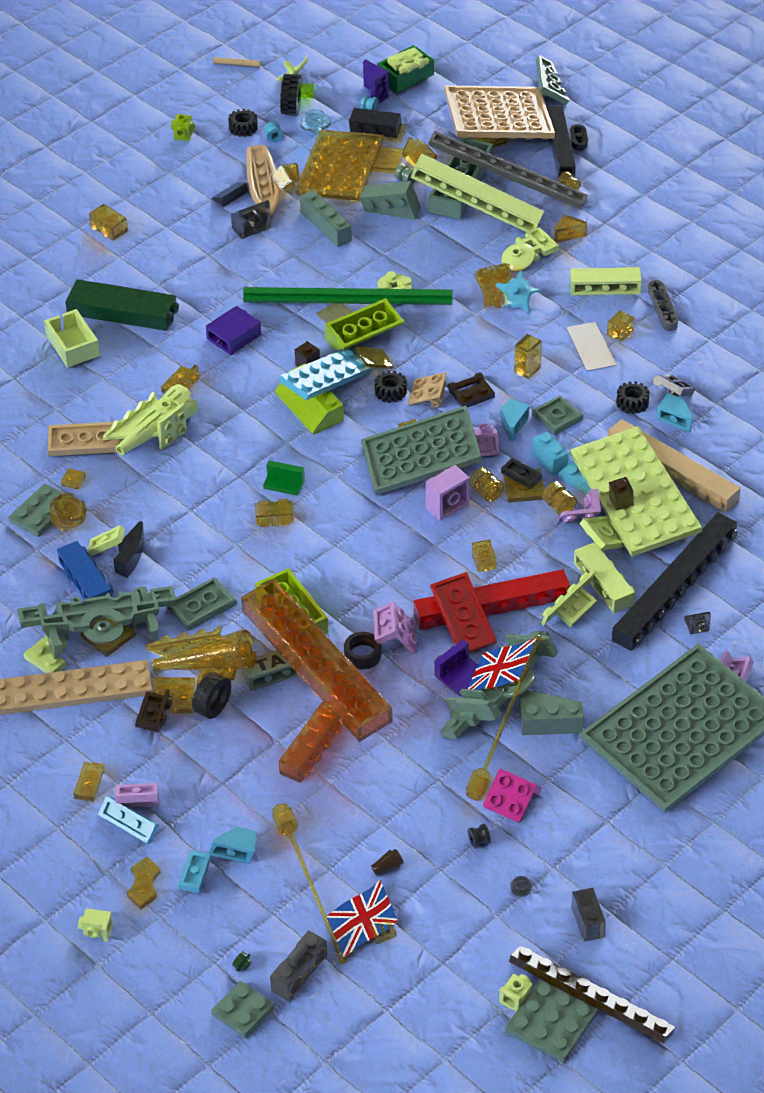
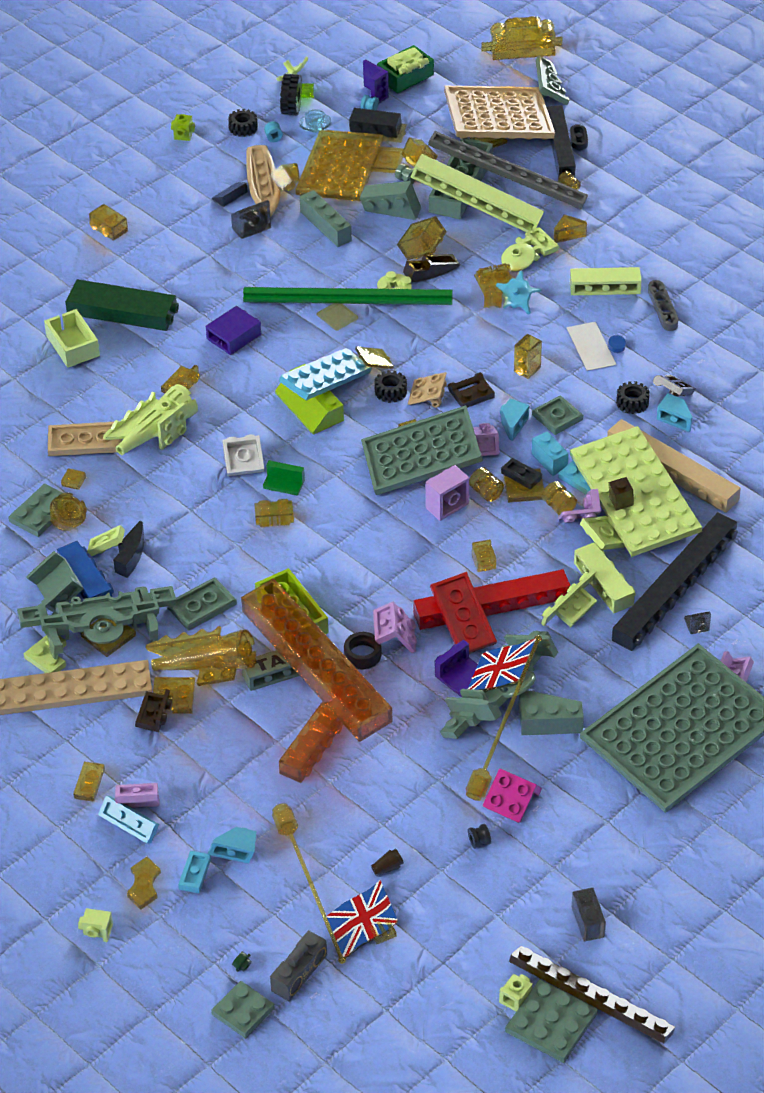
black tyre [192,672,232,719] -> none
tan bar [213,57,261,67] -> none
dark brown brick [294,341,320,367] -> none
lime slope [325,298,404,350] -> none
clear smoke plate [510,876,532,897] -> none
clear yellow brick [607,310,634,342] -> none
none -> sand green panel [26,551,84,612]
none -> white plate [222,434,264,476]
none -> clear yellow brick [397,216,447,260]
none -> dark brown slope [403,254,460,282]
none -> clear yellow brick [481,16,563,60]
none -> blue tile [608,335,626,353]

